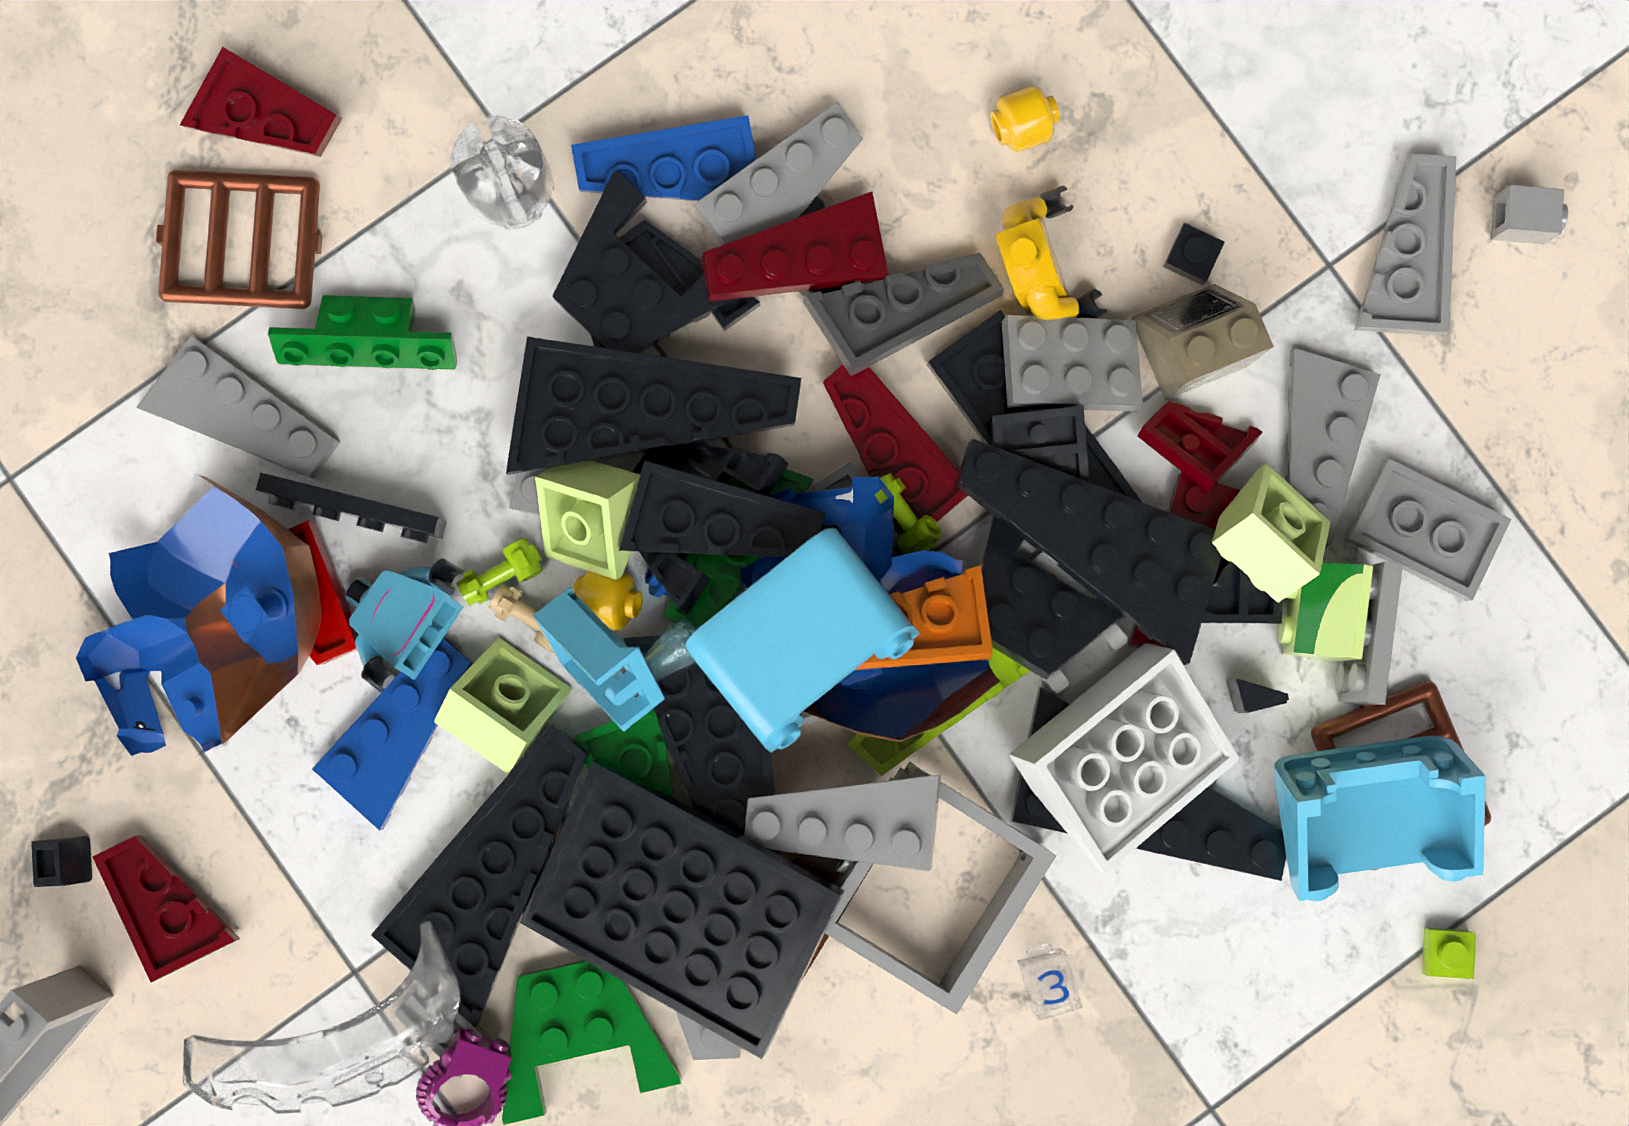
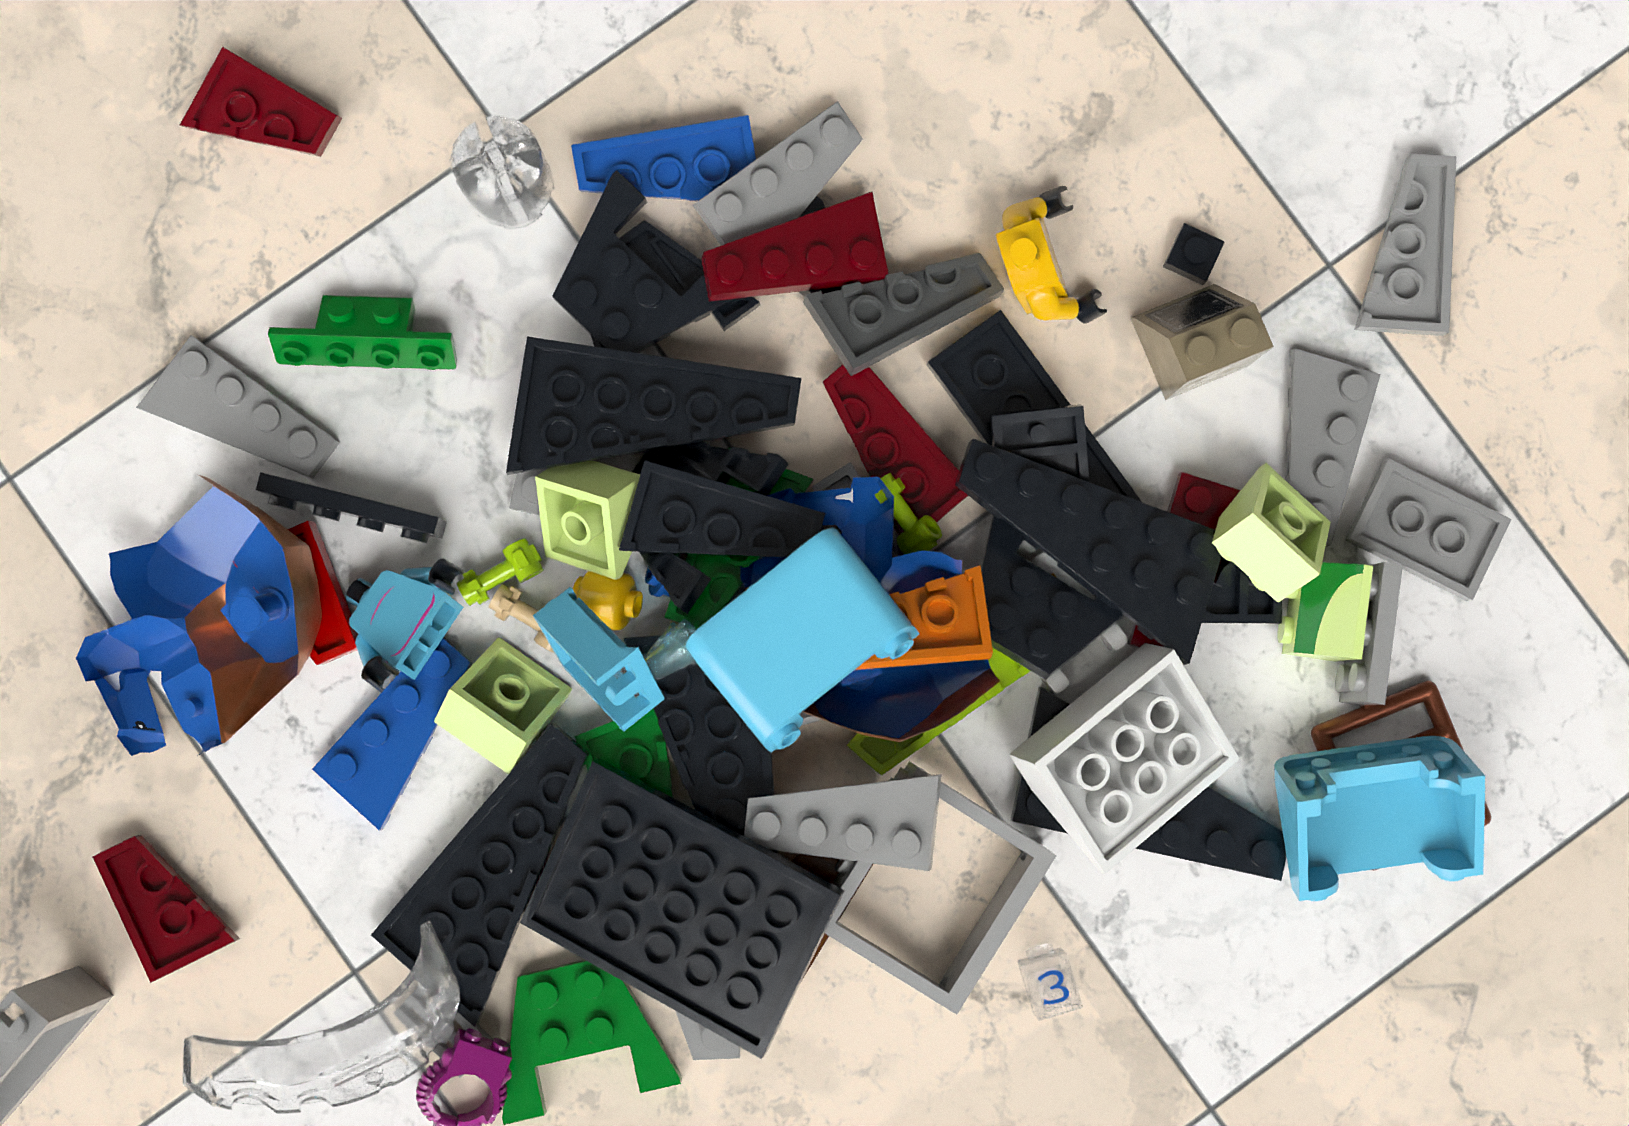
black slope [31,836,92,887] -> none
copper bar [156,170,322,309] -> none
yellow head [990,86,1060,152] -> none
light grey plate [1002,315,1143,411] -> none
dark red wing [1137,401,1263,492] -> none
black slope [1226,678,1289,713] -> none
lime plate [1422,928,1476,979] -> none
light grey brick [1491,185,1568,244] -> none

